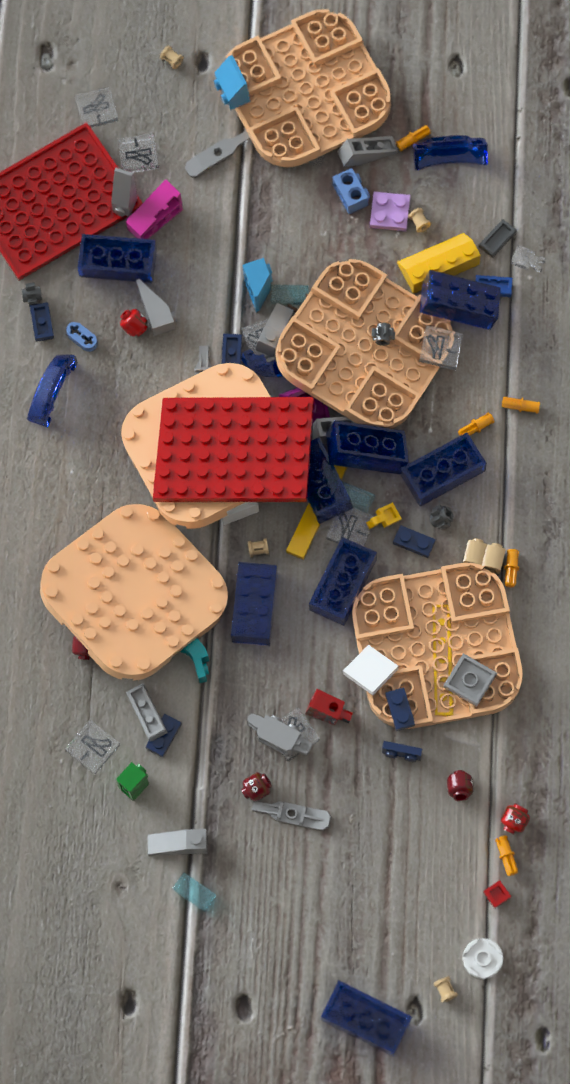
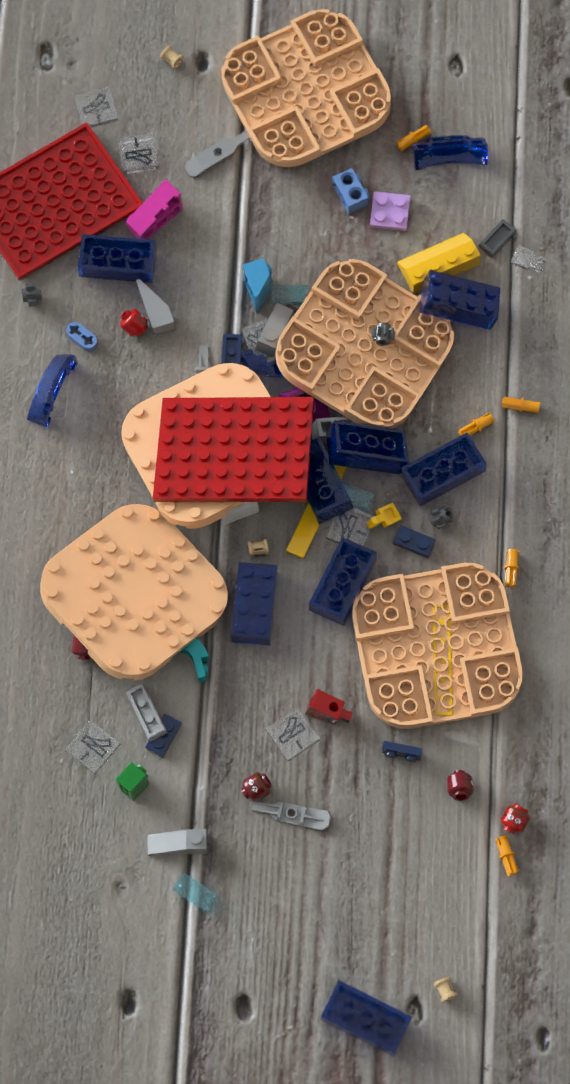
dark blue plate [30,302,54,342] -> none
light grey slope [111,168,138,216] -> none
dark azure slope [213,55,251,110] -> none
light grey hinge [247,713,312,756] -> none
light grey slope [338,136,399,166] -> none
white tile [343,645,398,695] -> none
dark blue plate [385,688,415,731] -> none
tan bush [408,208,431,232] -> none
clear tile [419,325,463,370] -> none
light grey tile [443,653,497,707] -> none
tan brick [463,538,506,575] -> none
white tile [463,938,503,979] -> none
blue plate [474,275,513,297] -> none
red plate [483,880,511,909] -> none

